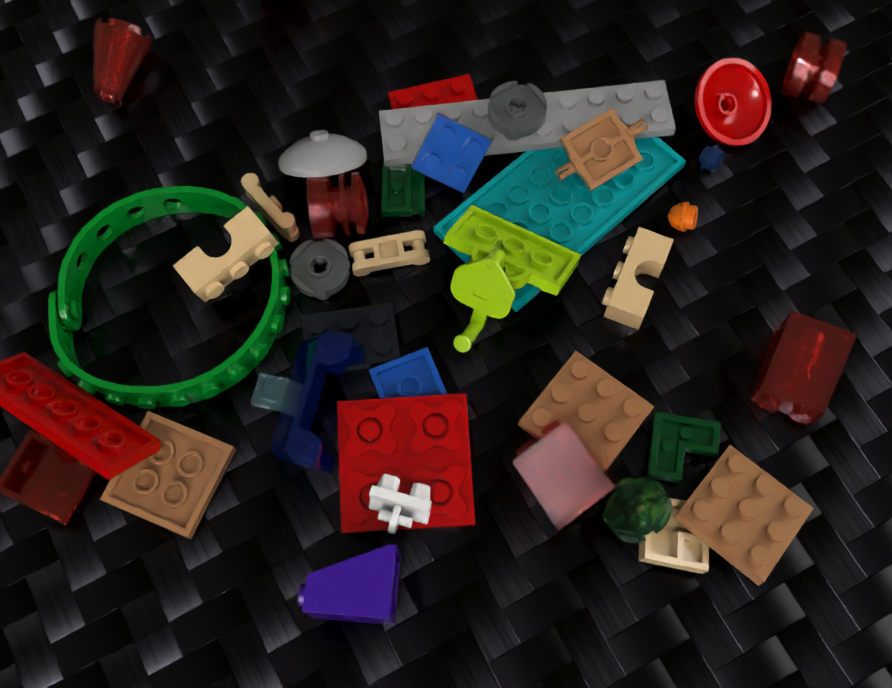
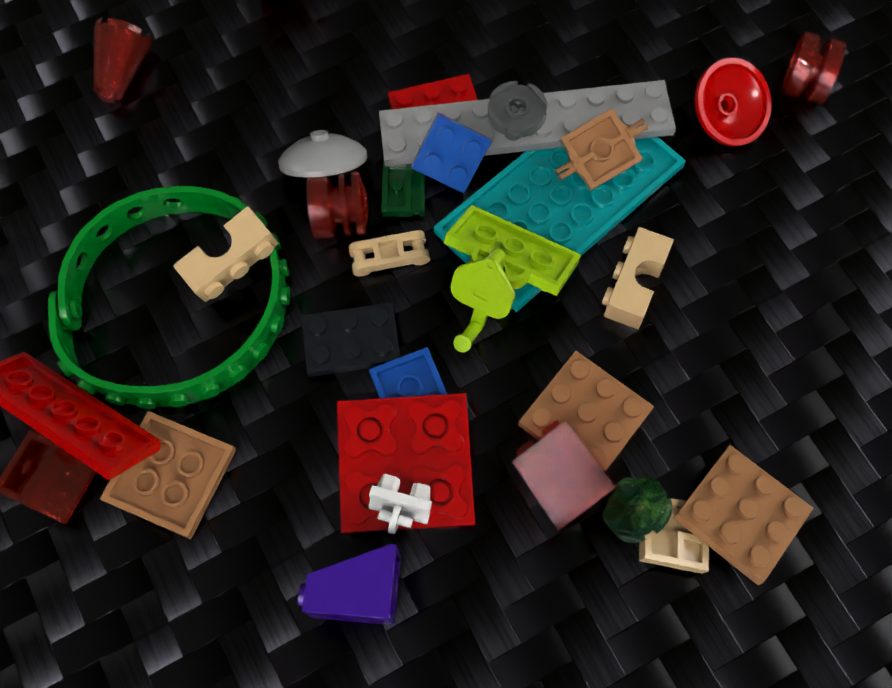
tan plate [241,173,300,242] -> none
clear light blue plate [251,373,292,412] -> none
clear blue windscreen [271,331,366,474] -> none
dark grey plate [290,239,351,300] -> none
dark green plate [646,412,721,483] -> none
orange plate [668,202,698,232] -> none
dark blue plate [698,144,726,172] -> none
clear red slope [751,311,857,424] -> none

